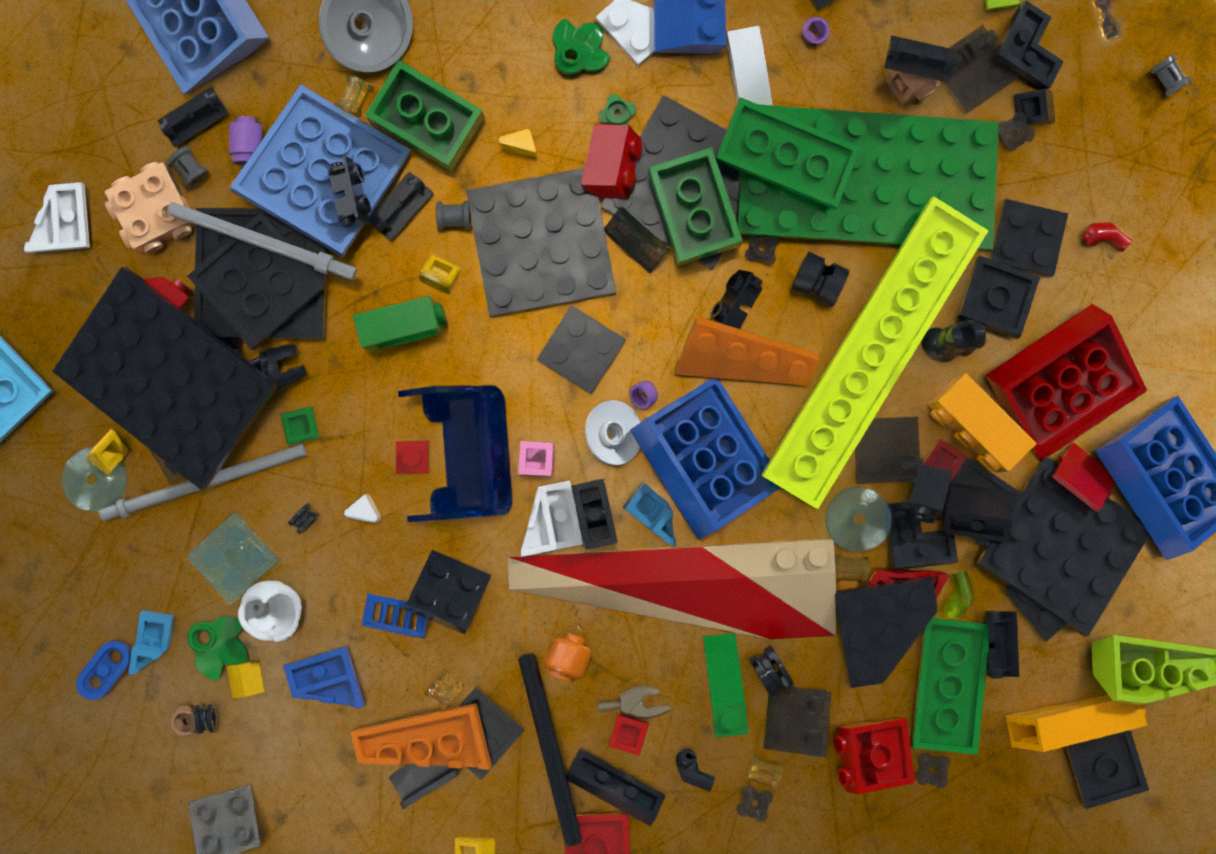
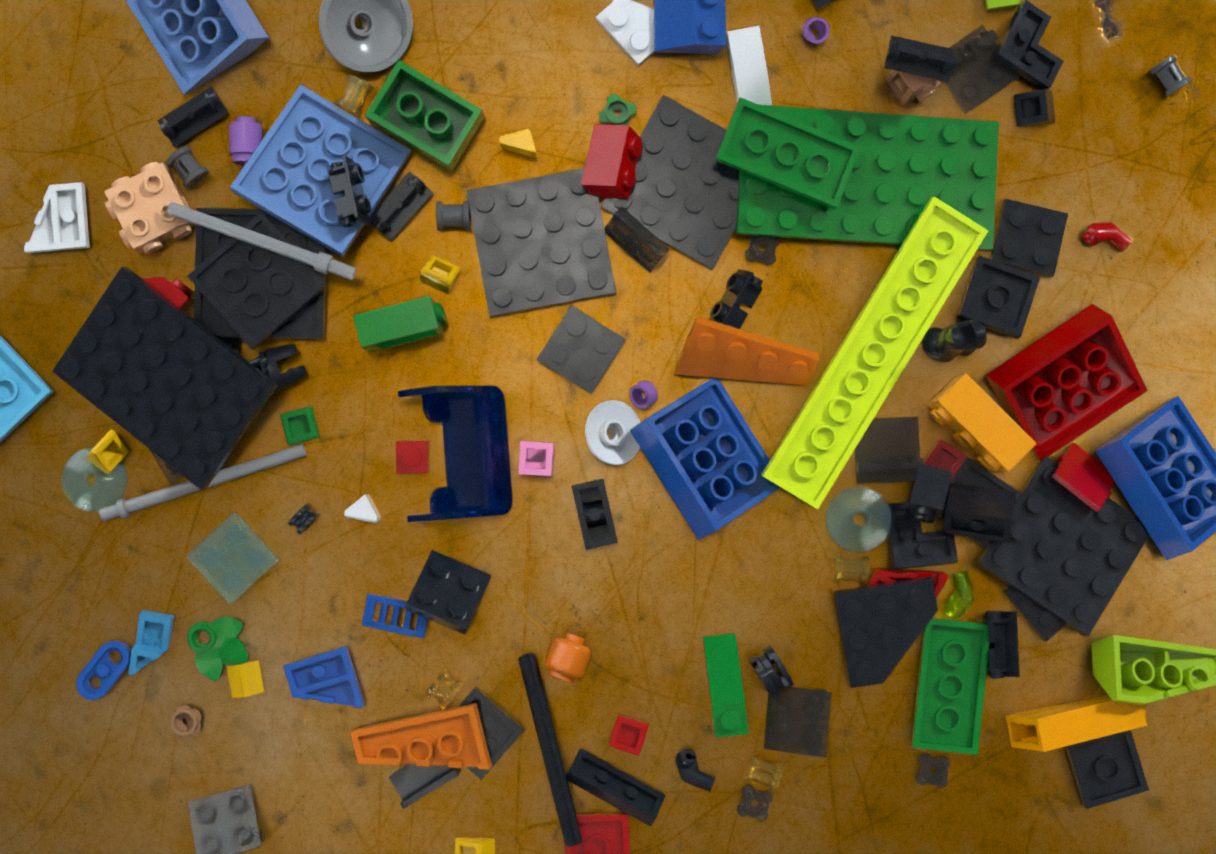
black bush [194,703,217,734] -> none
white piece [238,580,302,642] -> none
wedge [507,539,836,640] -> none
white wing [521,481,583,557] -> none
green plate [552,19,611,75] -> none
dark tan hand [598,685,671,719] -> none
dark azure slope [623,482,676,547] -> none
green brick [648,147,743,266] -> none
black wheel [791,251,850,308] -> none
red plate [833,717,915,795] -> none
clear smoke plate [999,112,1035,150] -> none

